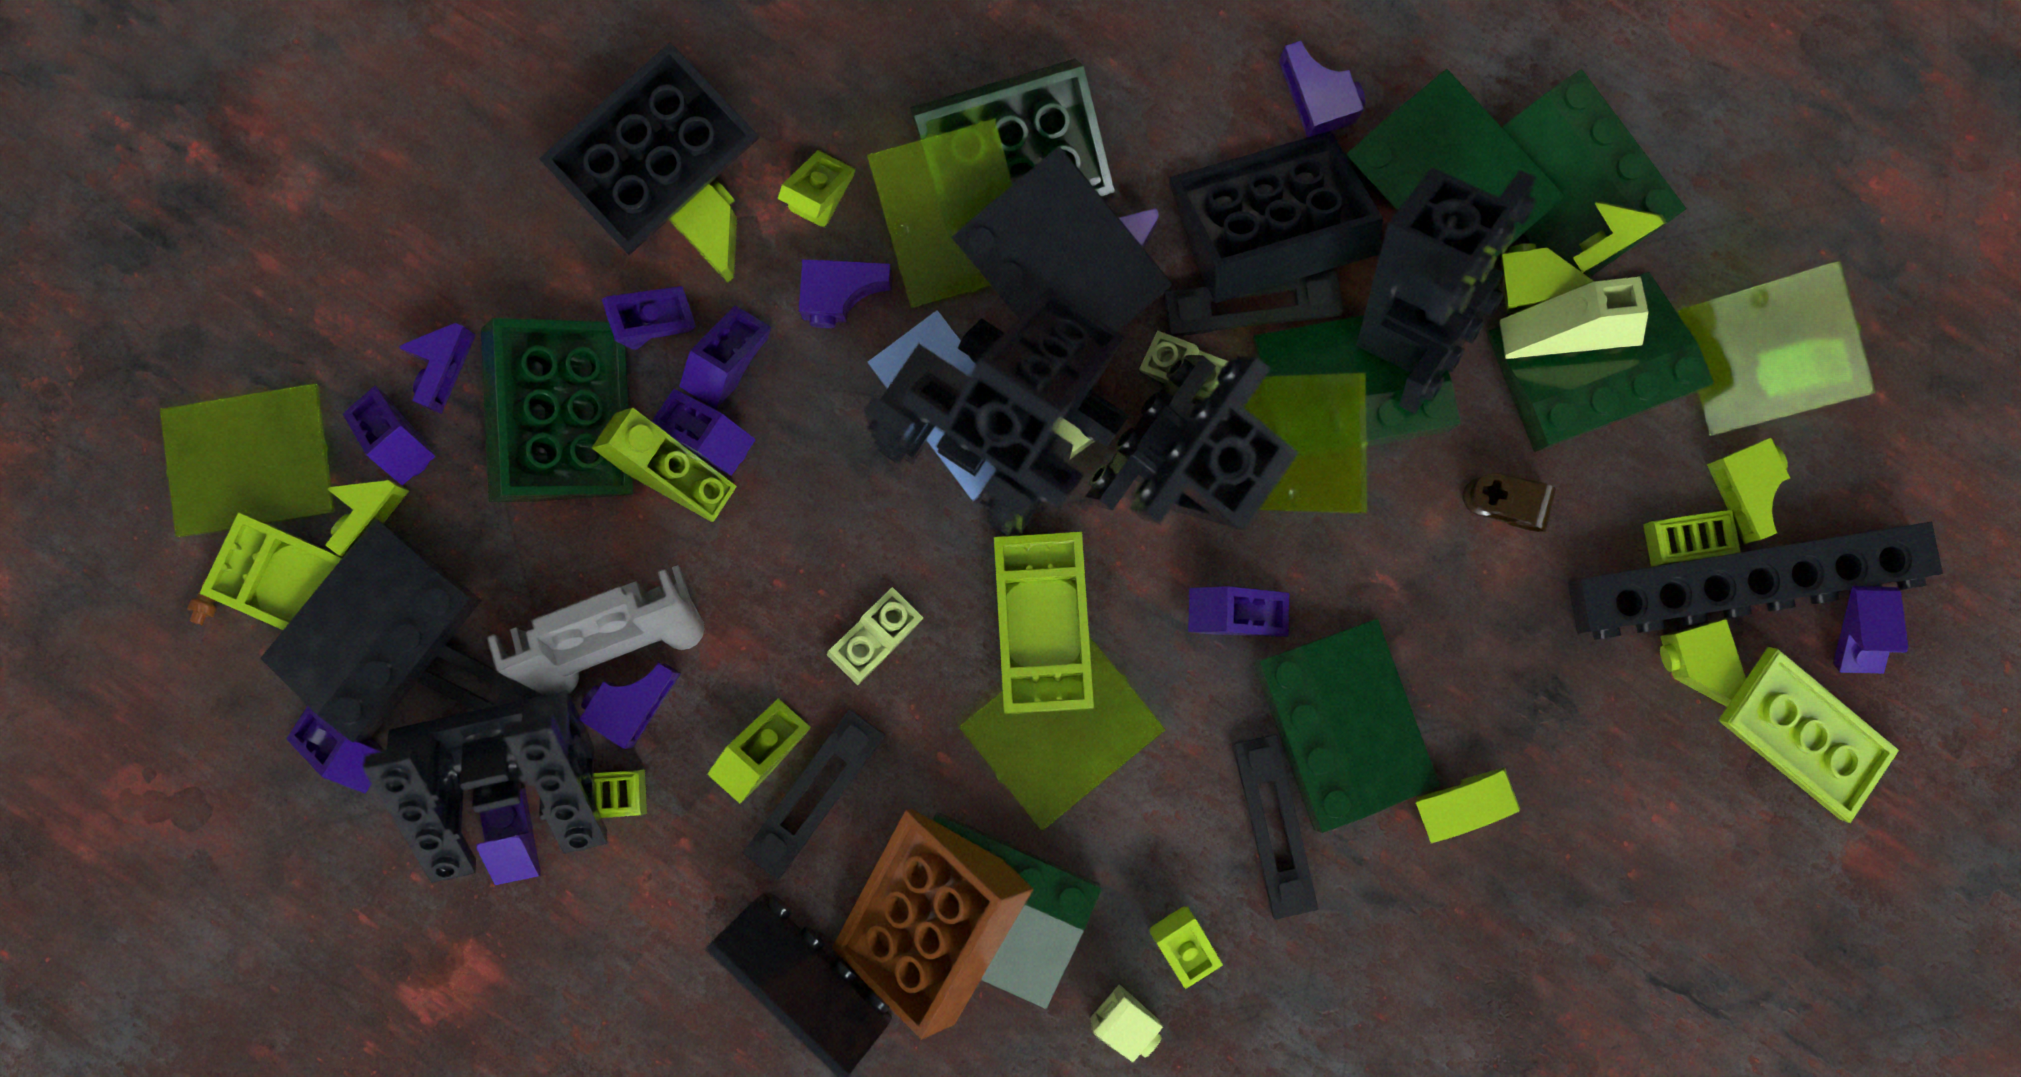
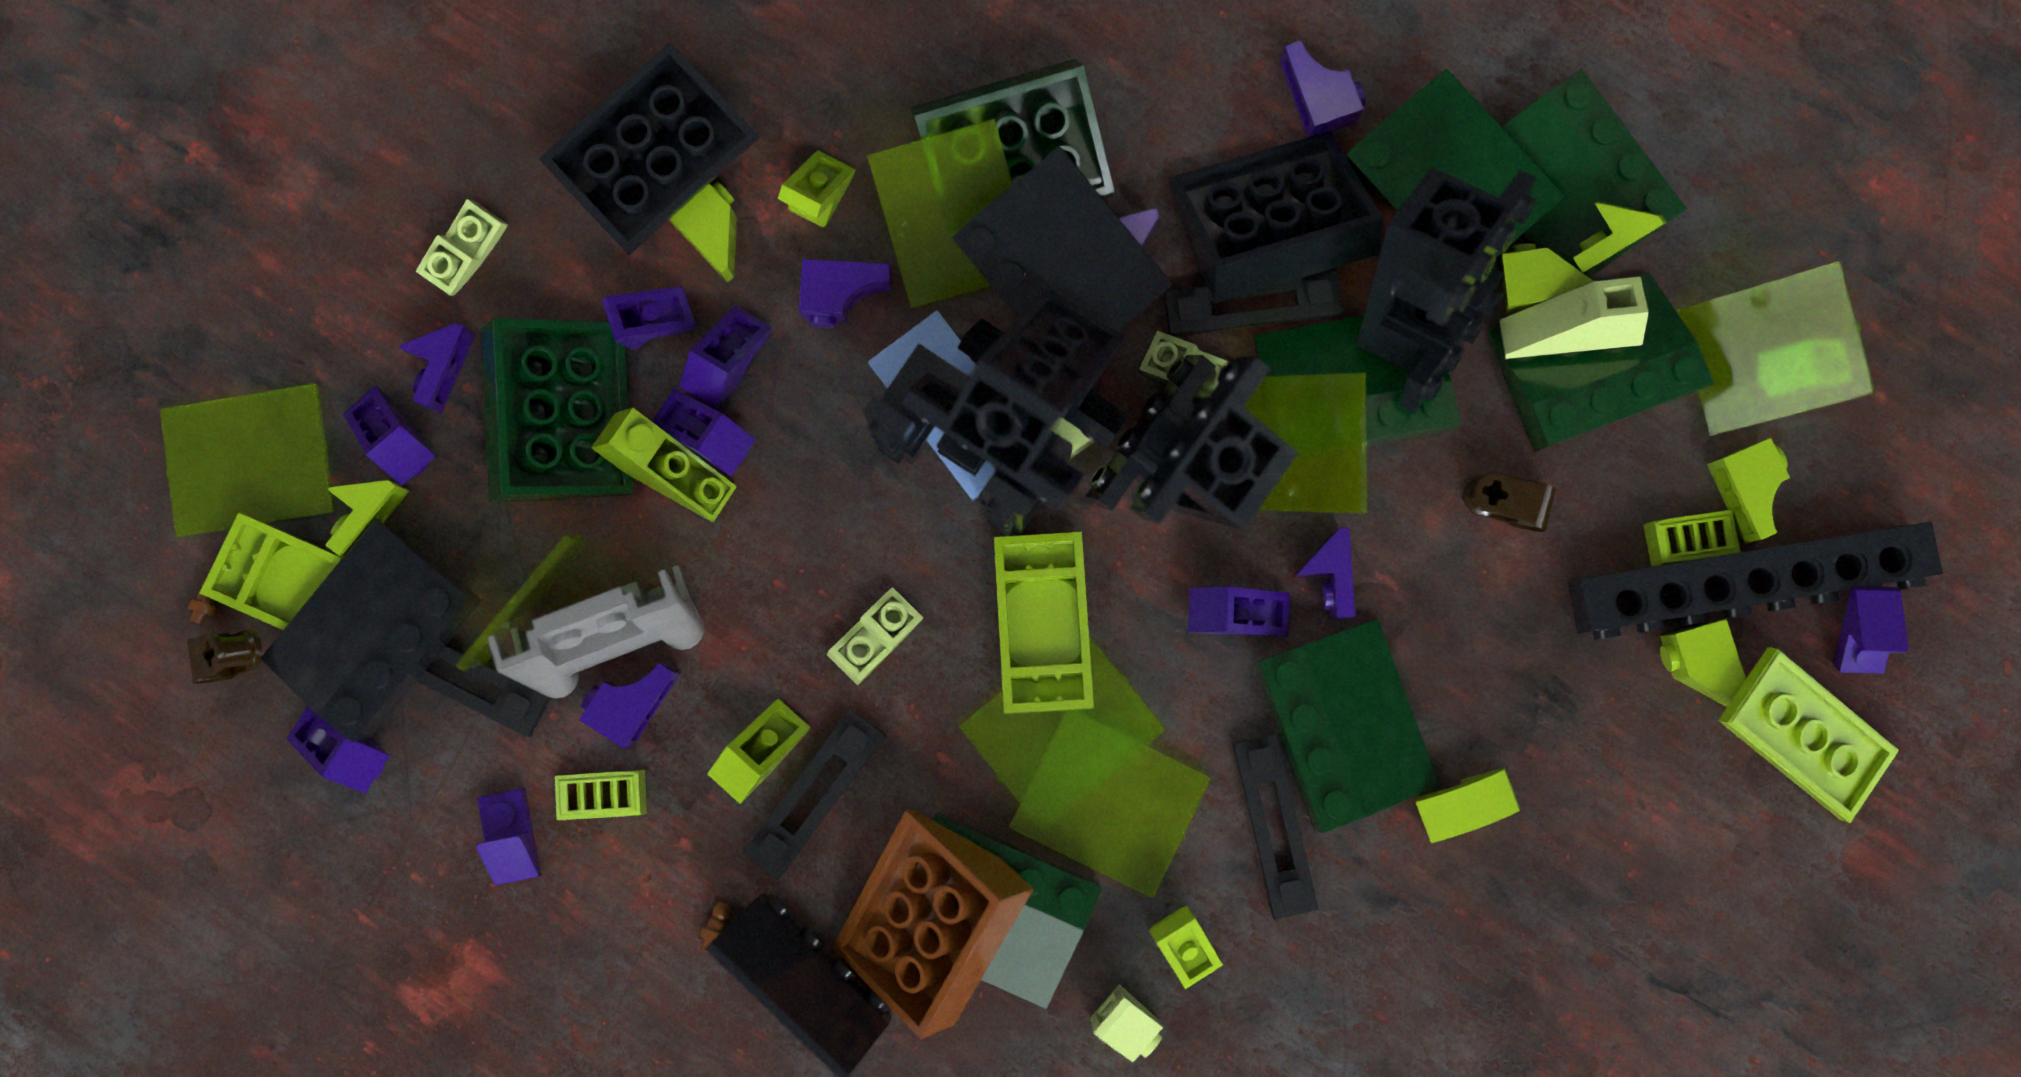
black piece [363,690,607,883] -> none
none -> dark brown piece [187,630,262,684]
none -> yellowish green slope [416,199,509,296]
none -> clear neon green piece [455,534,588,671]
none -> dark orange piece [698,902,731,953]
none -> clear neon green piece [1009,710,1211,898]
none -> dark purple slope [1293,527,1355,620]

